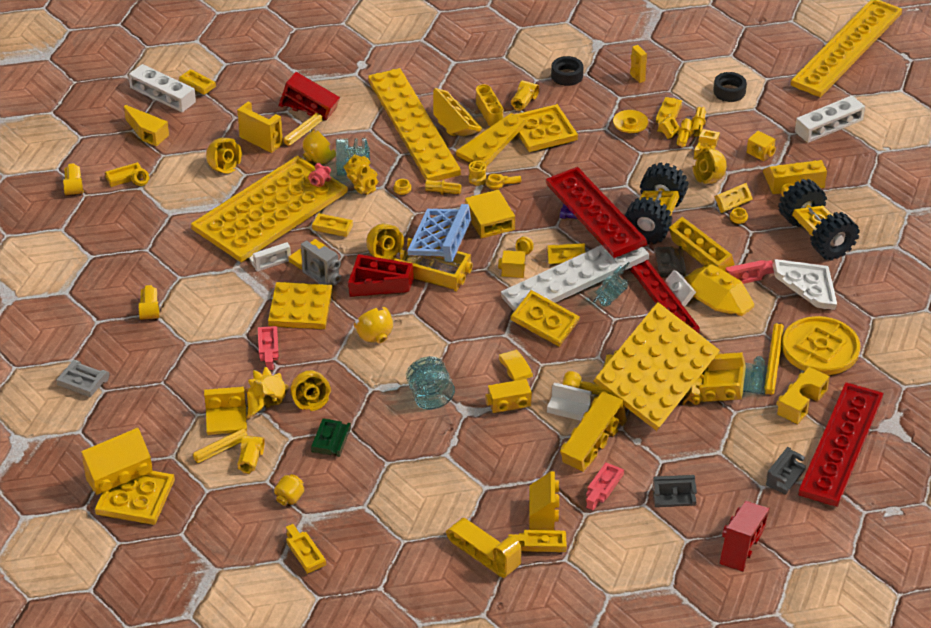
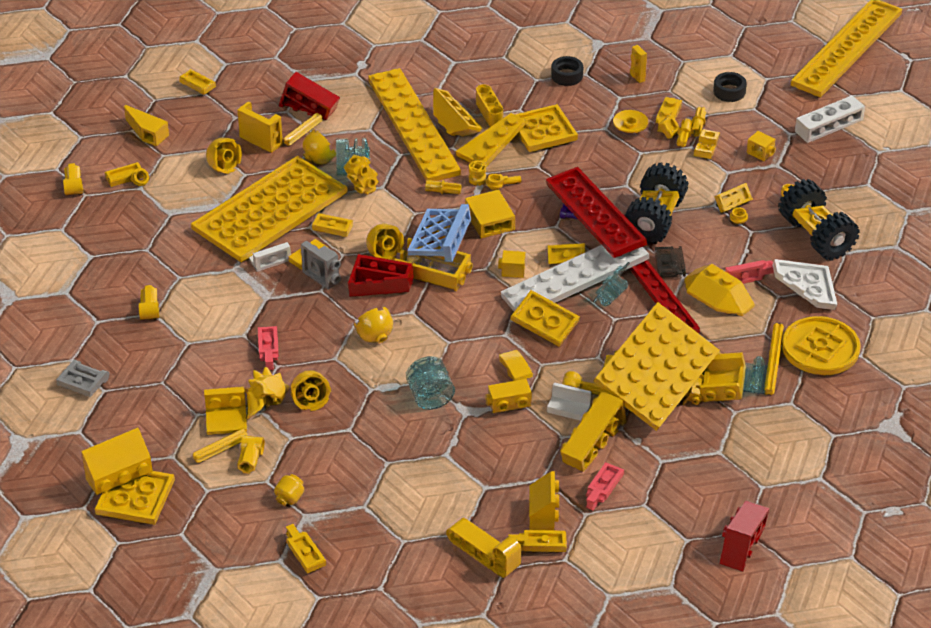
white brick [129,64,196,112] -> none
yellow plate [268,282,333,329] -> none
coral brick [308,163,331,187] -> none
dark green plate [311,418,351,457] -> none
yellow plate [393,179,412,195] -> none
yellow piece [511,80,540,111] -> none
yellow plate [515,236,534,255] -> none
dark grey hinge [652,475,697,507] -> none
white plate [665,270,696,307] -> none
yellow brick [669,217,735,271] -> none
yellow cylinder [692,148,727,184] -> none
yellow slope [763,160,827,194] -> none
dark grey hinge [766,447,806,495] -> none
yellow arch [776,367,830,425] -> none
red plate [798,382,884,507] -> none

